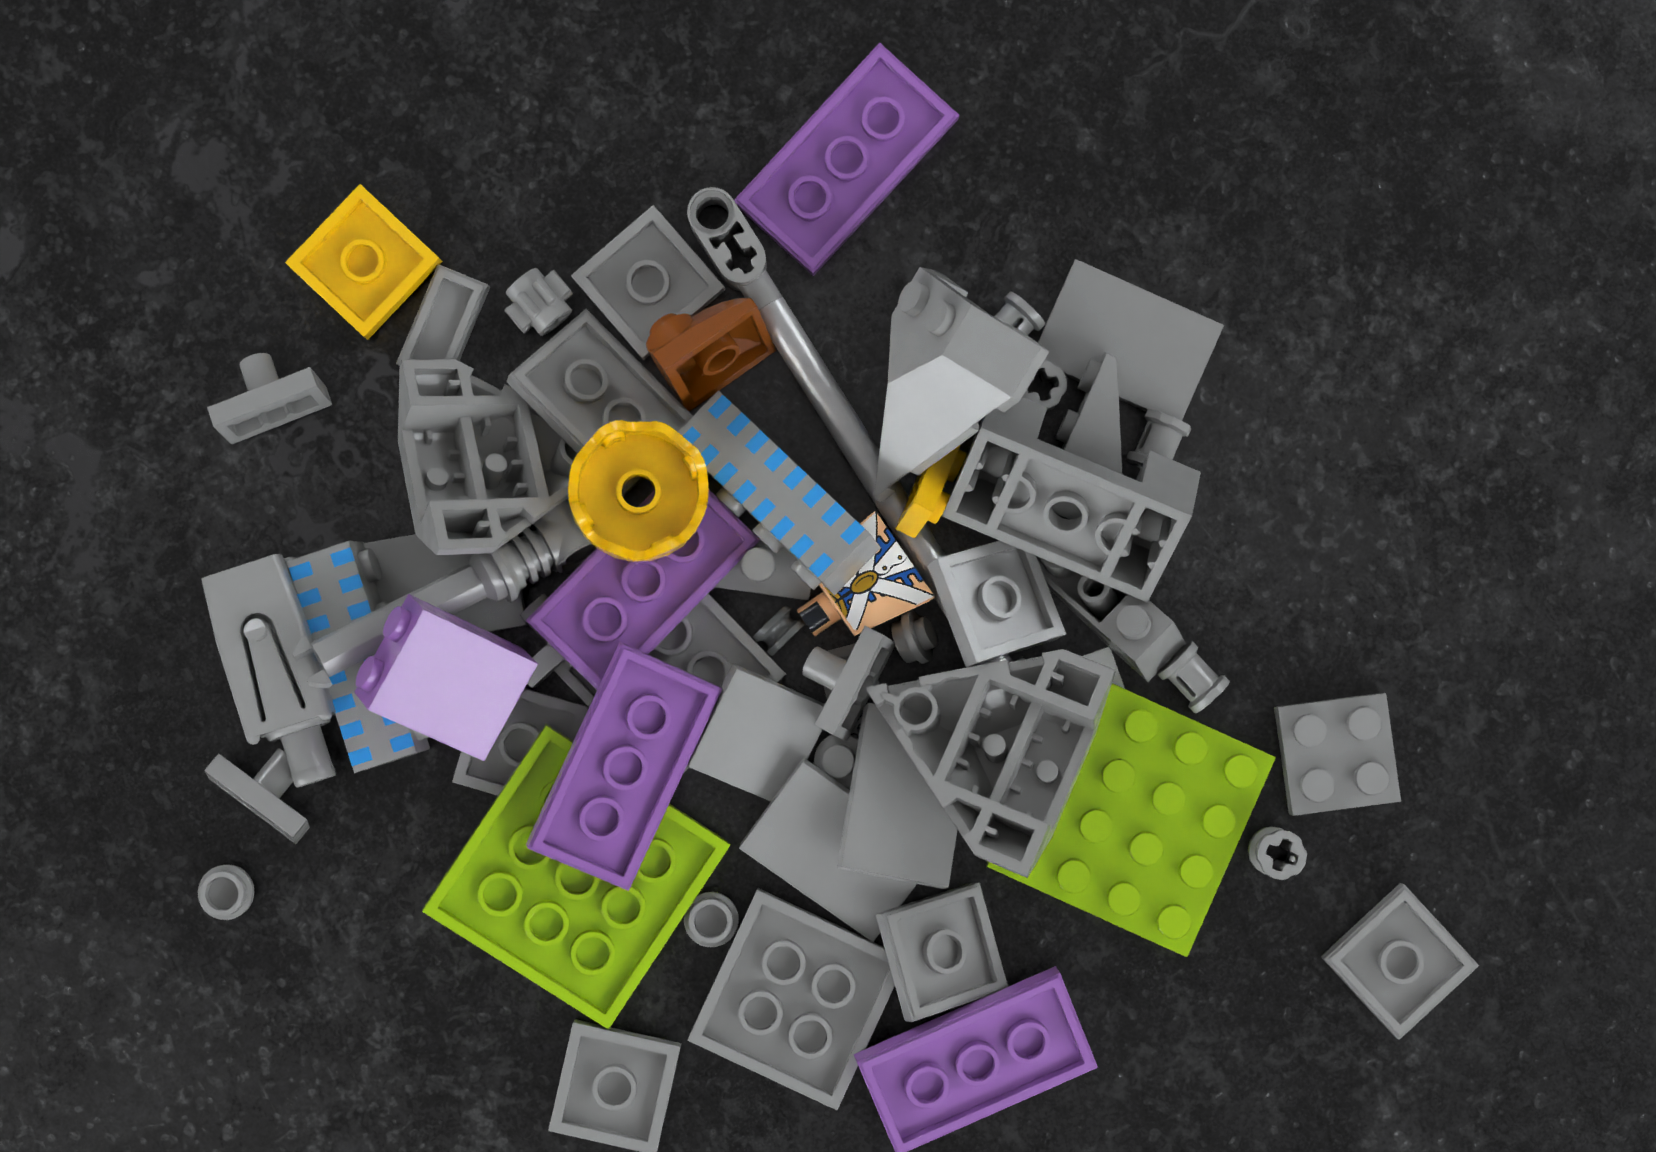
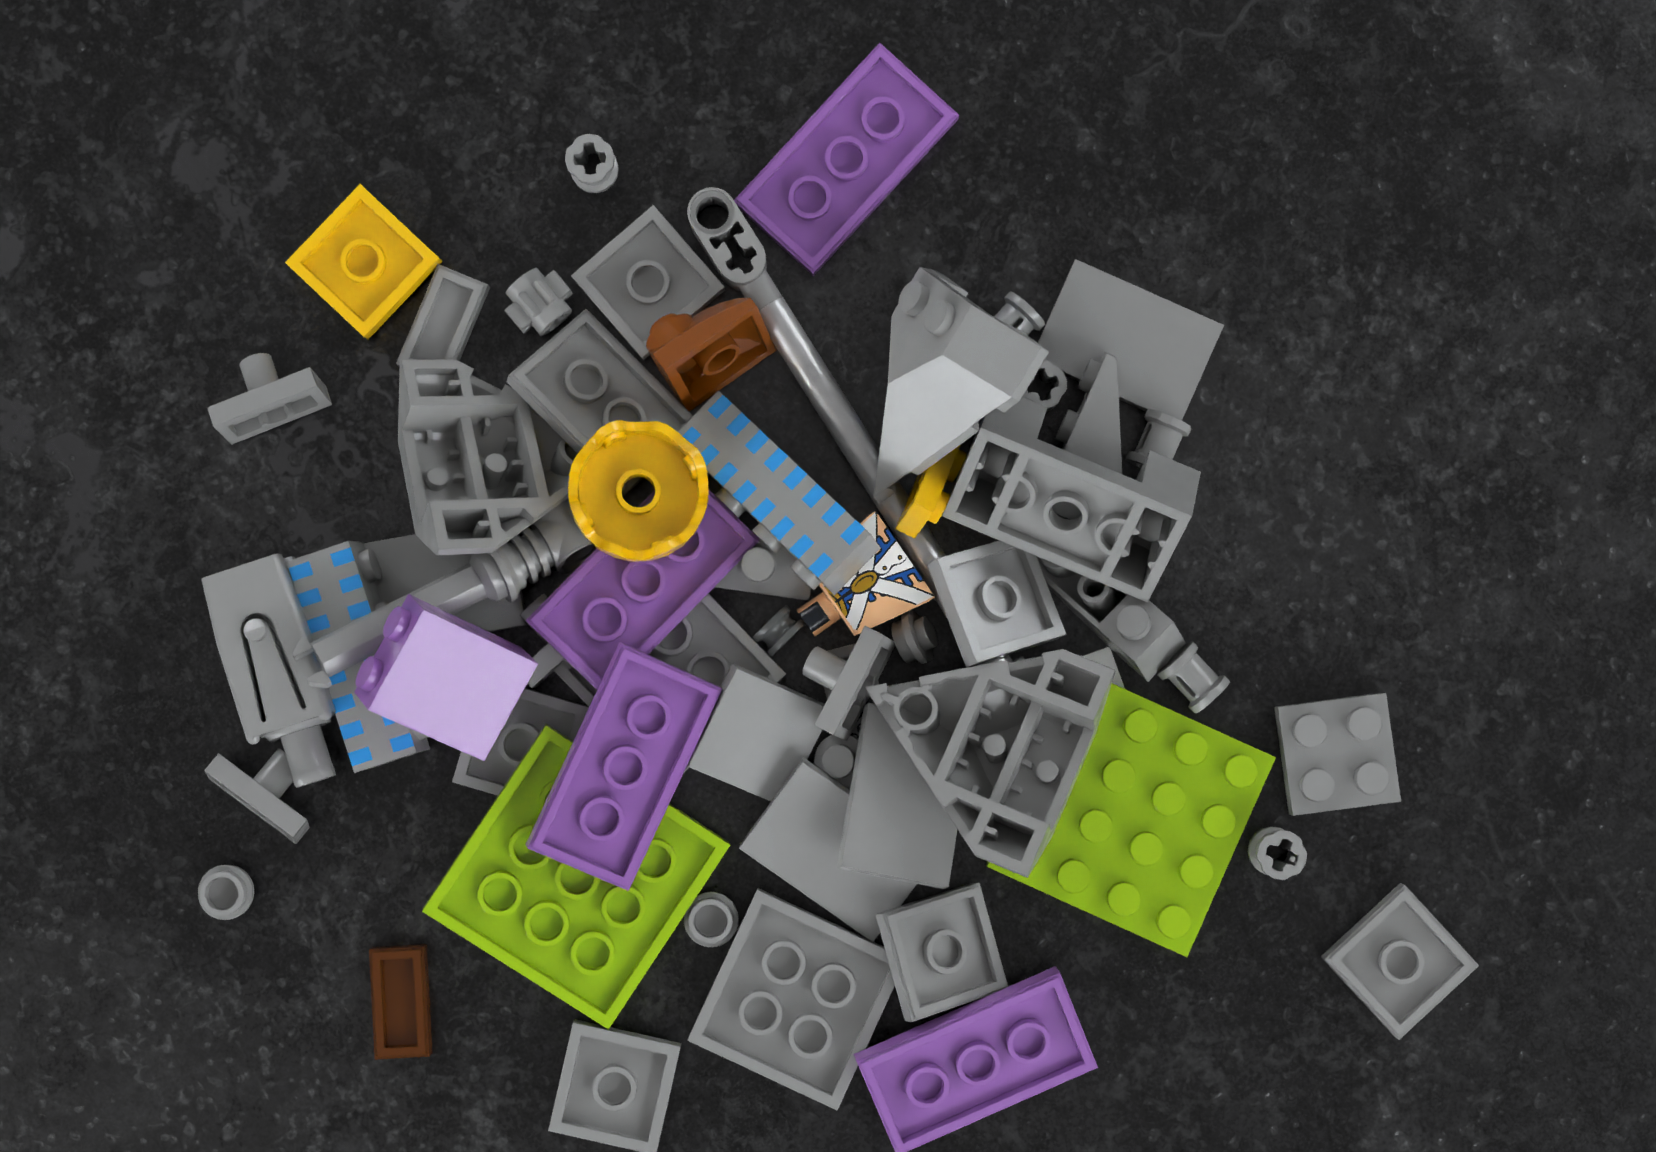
none -> reddish brown tile [369,944,432,1060]
none -> light grey bush [565,134,619,193]

